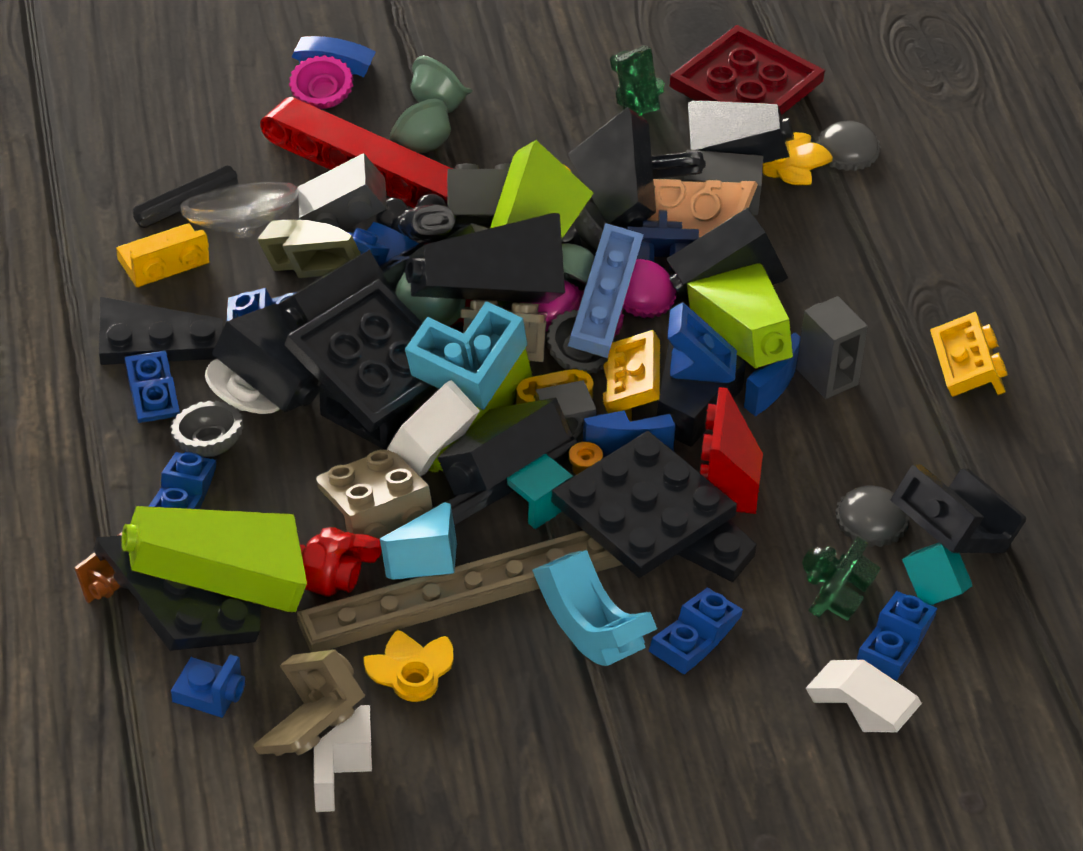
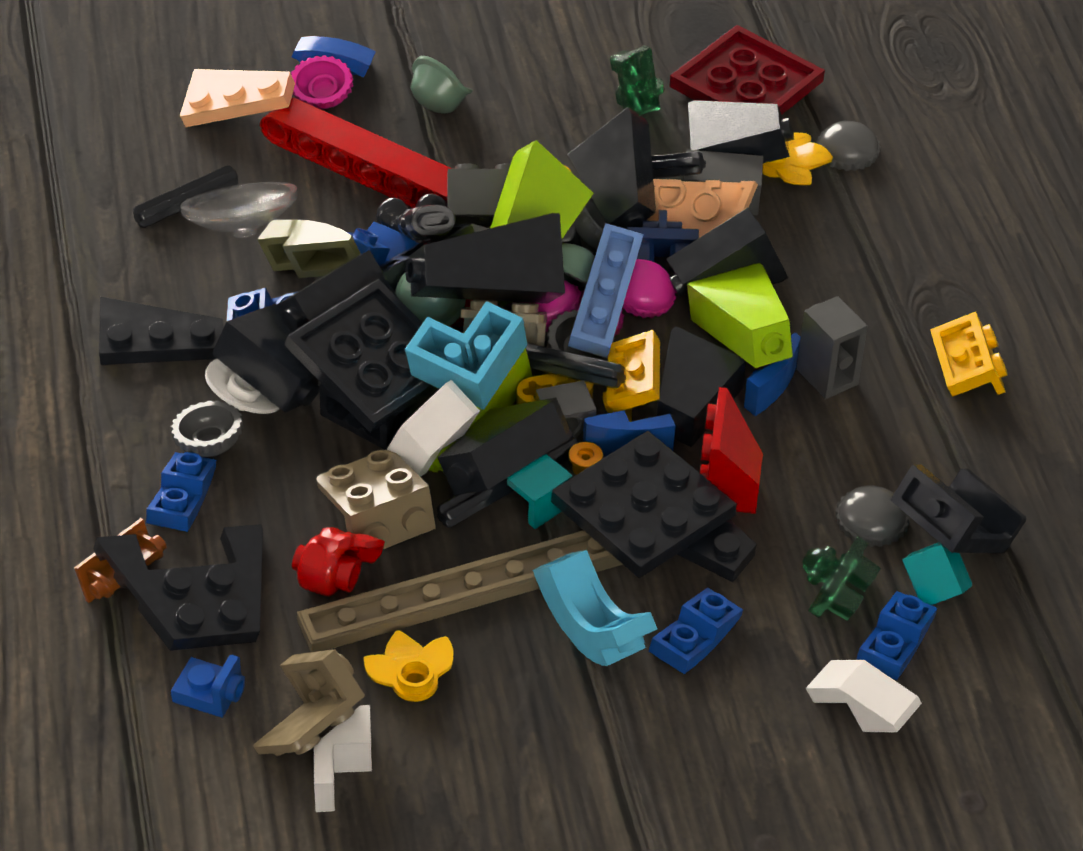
yellow bracket [116,223,210,288] -> none
lime slope [122,506,307,612] -> none
blue slope [125,351,180,423] -> none
dark grey brick [298,153,387,230] -> none
medium azure slope [380,502,457,580] -> none
sand green helmet [389,98,451,154] -> none
blue slope [667,302,737,383] -> none
none -> light nougat wing [180,69,295,127]
none -> black axle [526,343,626,389]

